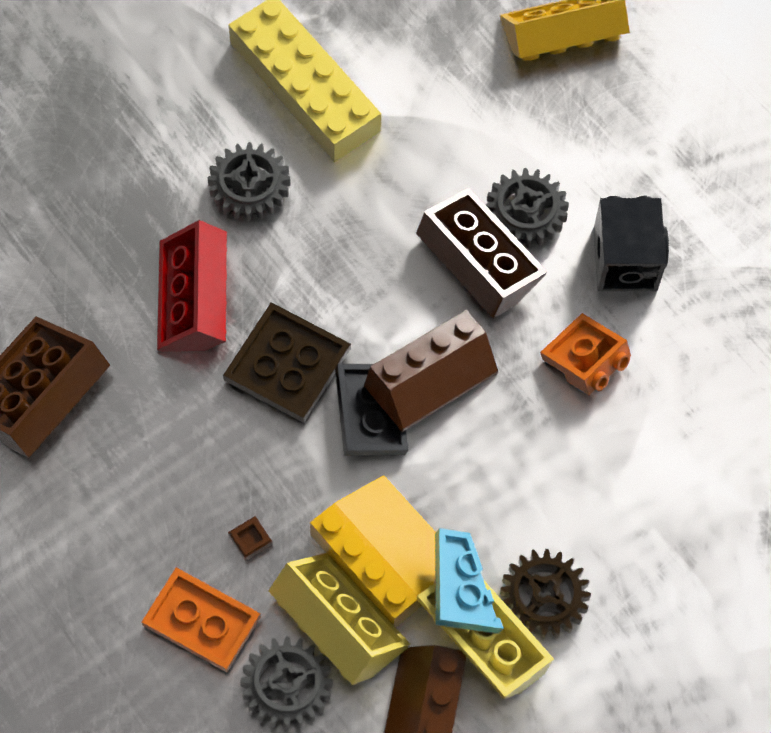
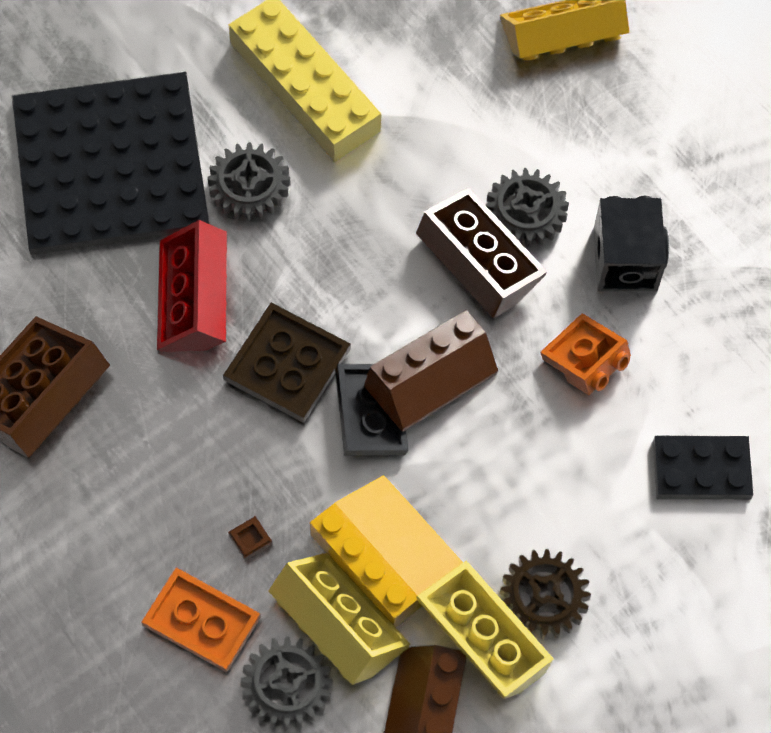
medium azure wing [435,528,504,634] -> none
none -> black plate [12,72,209,255]
none -> black plate [653,435,754,499]

